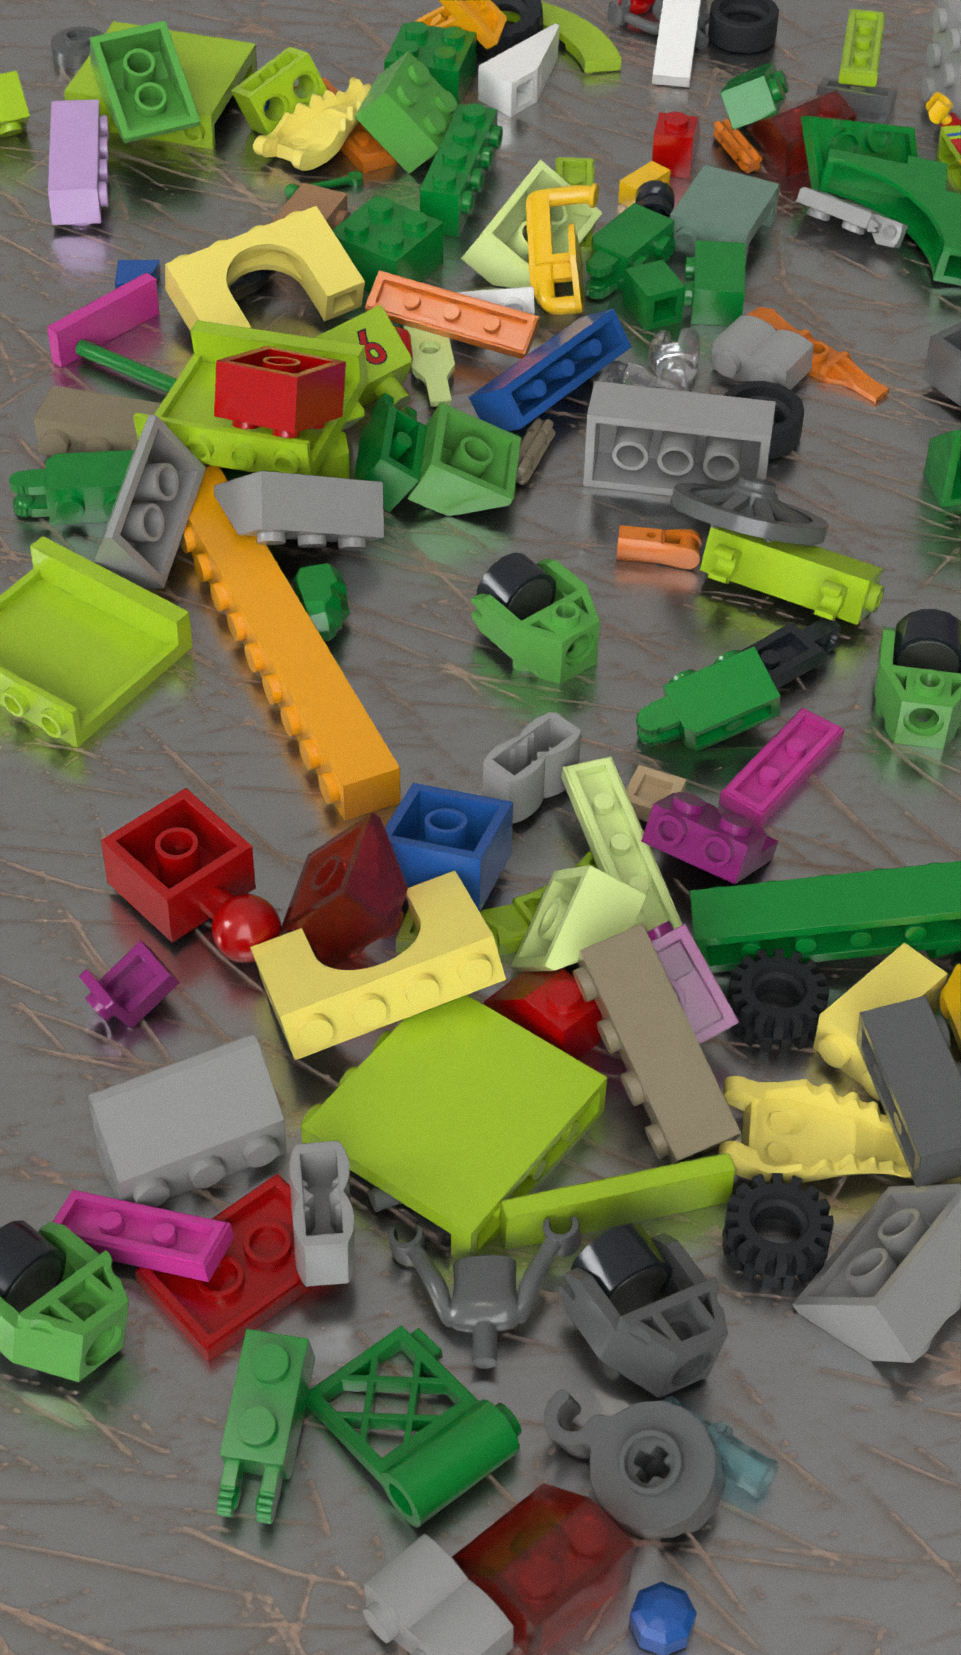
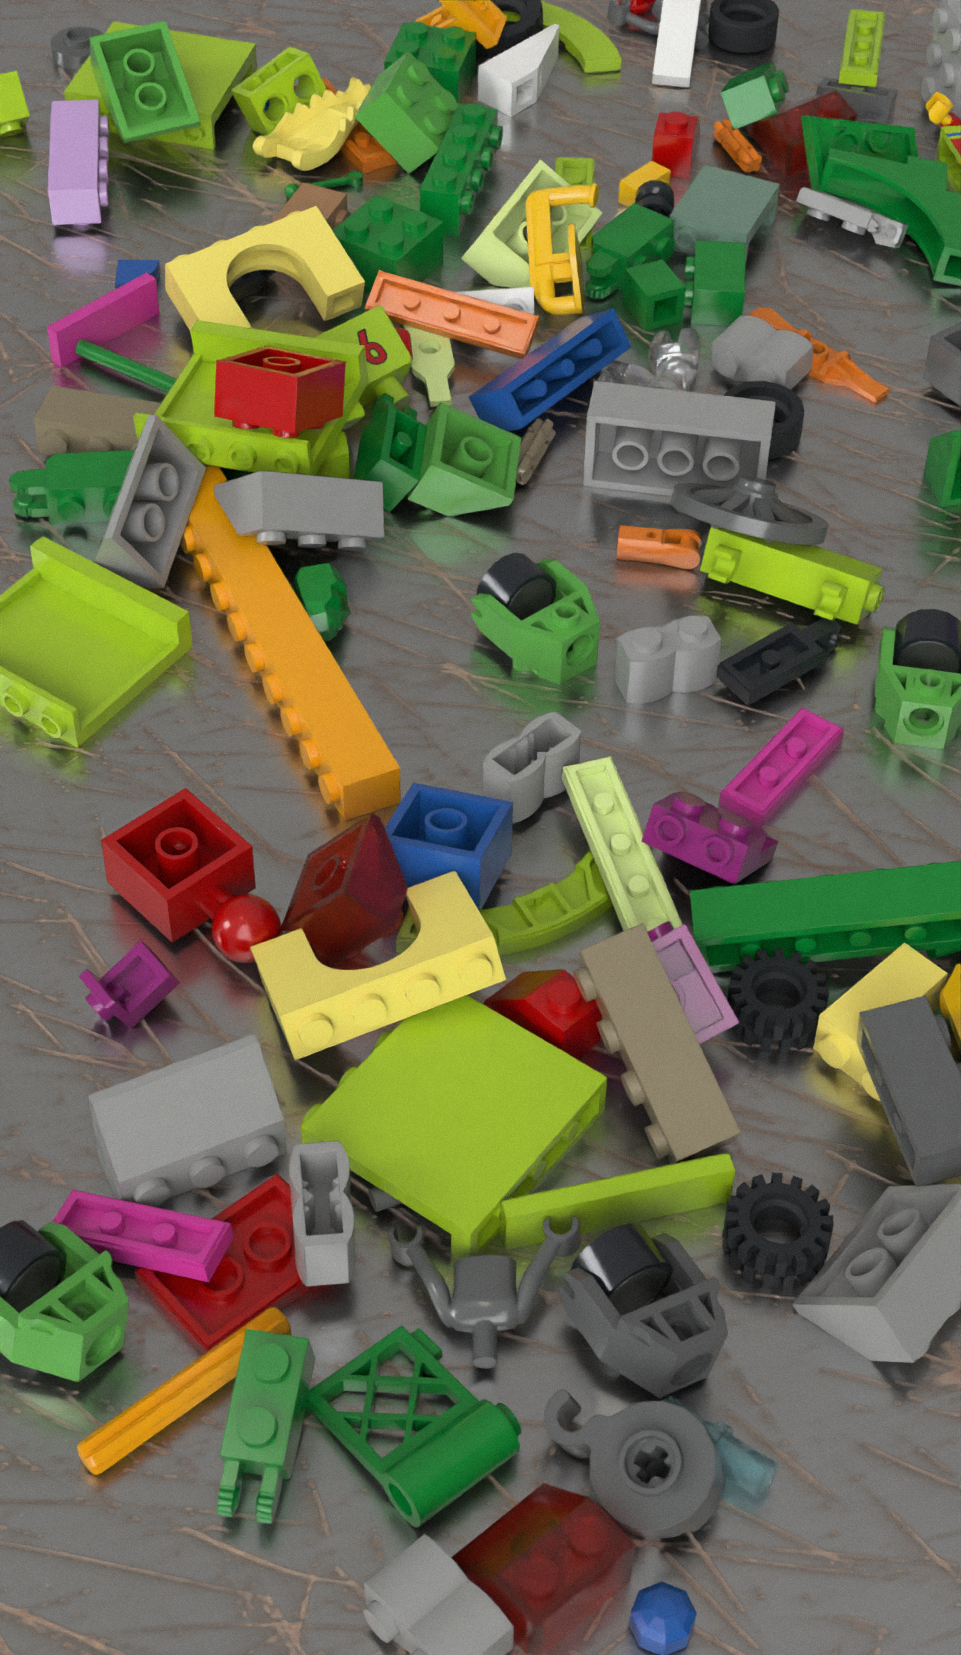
yellowish green slope [510,865,647,972] -> none
tan plate [626,765,687,822] -> none
green hinge [636,646,781,751] -> none
light yellow animal [718,1076,913,1184] -> none
none -> light orange axle [77,1307,292,1475]
none -> light grey brick [614,615,722,704]

